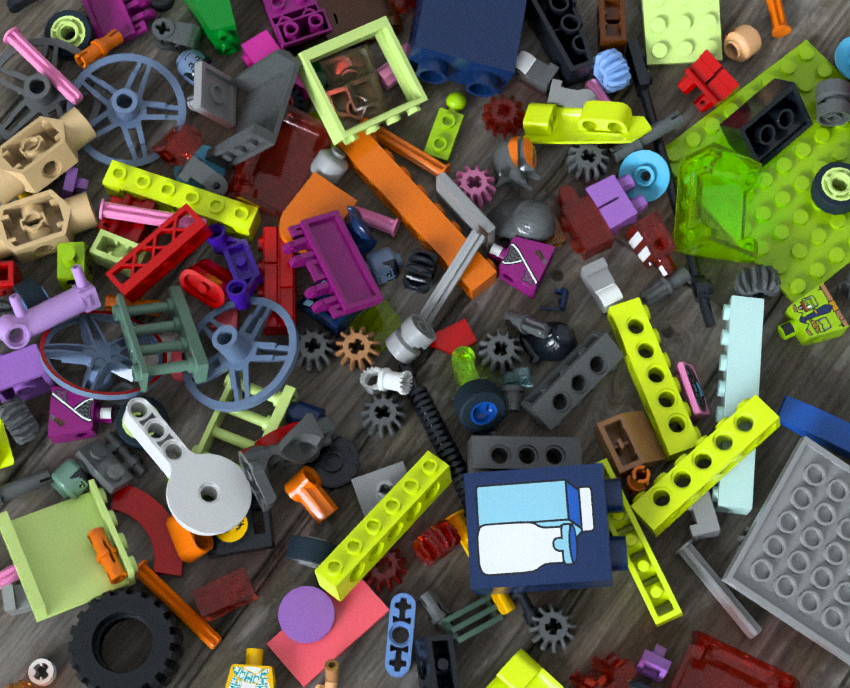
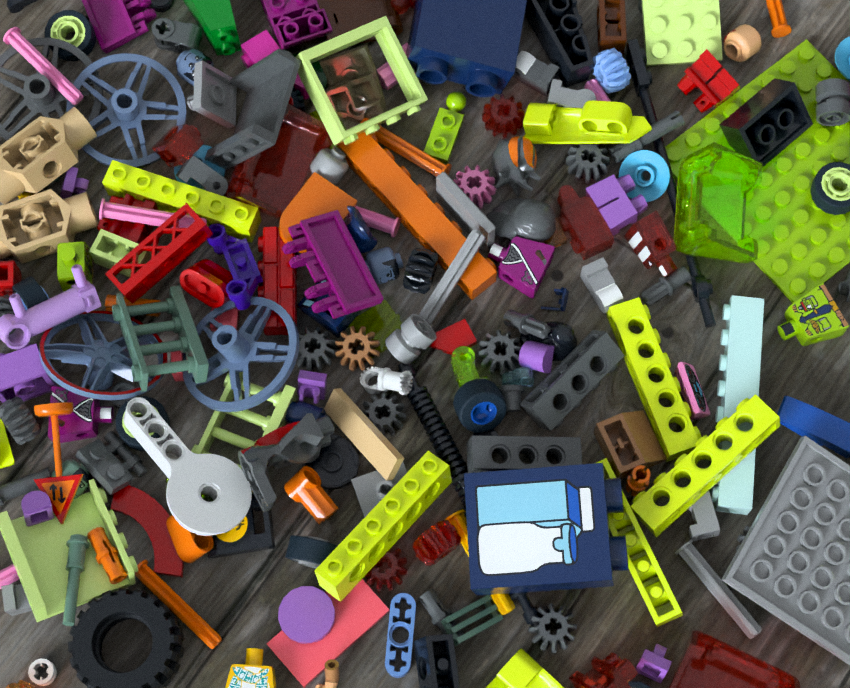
orange pin [74,29,124,69] -> none
clear red brick [191,567,258,622] -> none
dark grey gear [734,264,781,300] -> none
none -> medium lavender brick [21,491,54,527]
none -> orange piece [33,402,84,524]
none -> sand green pin [63,534,90,626]
none -> medium lavender tile [298,370,327,404]
none -> tan tile [324,388,404,481]
none -> medium lavender brick [519,341,554,373]

